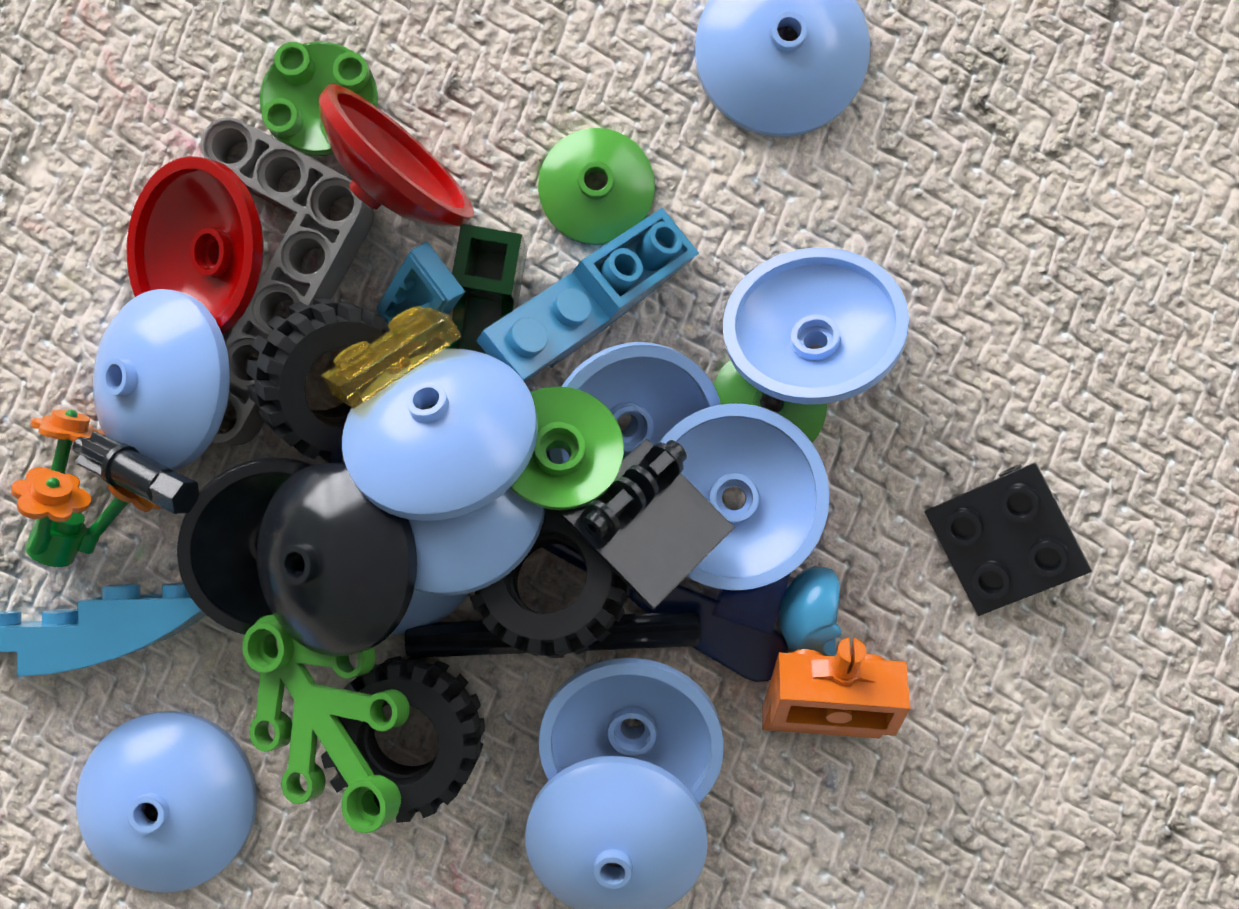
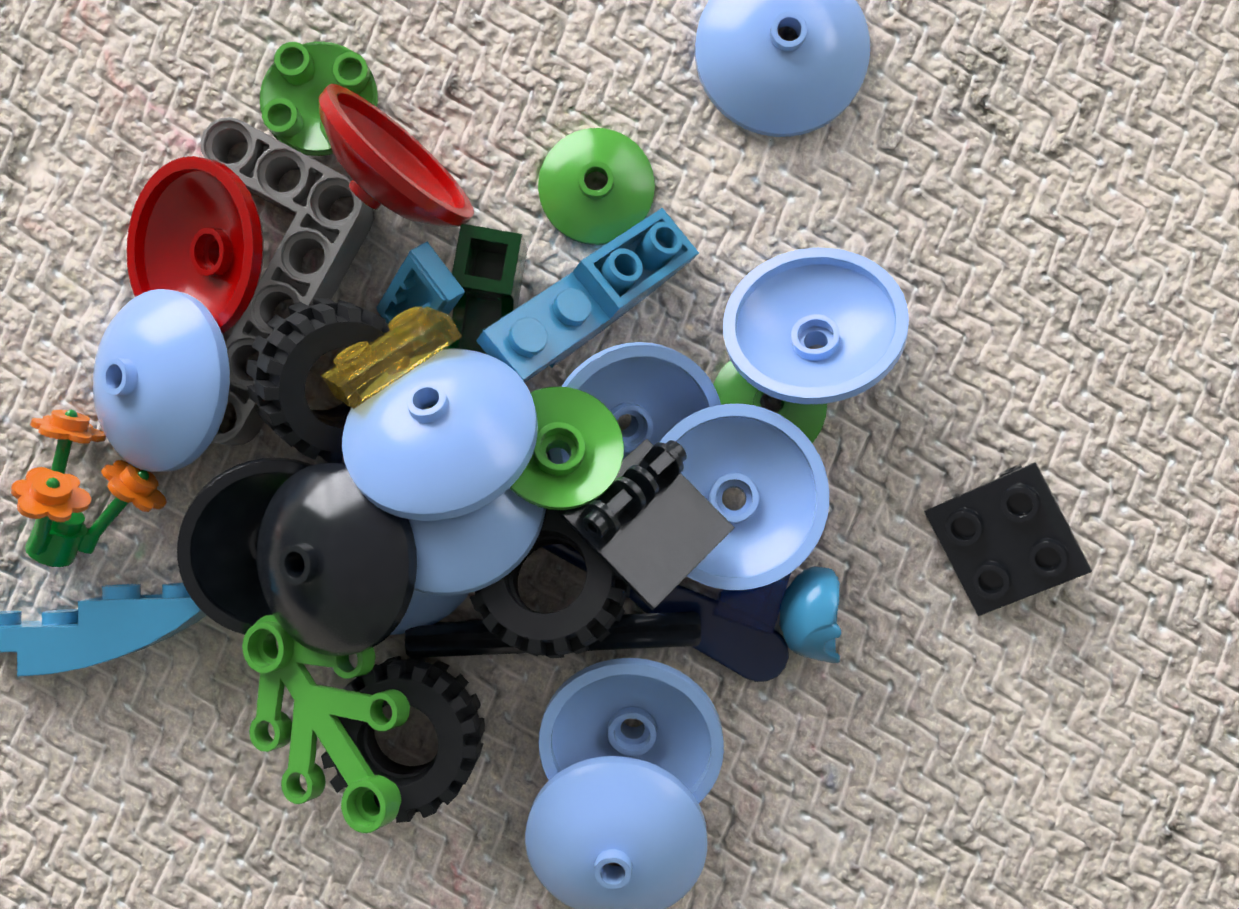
black piece [72,431,199,514] -> none
light blue dish [76,711,257,893] -> none
orange plate [762,638,911,739] -> none

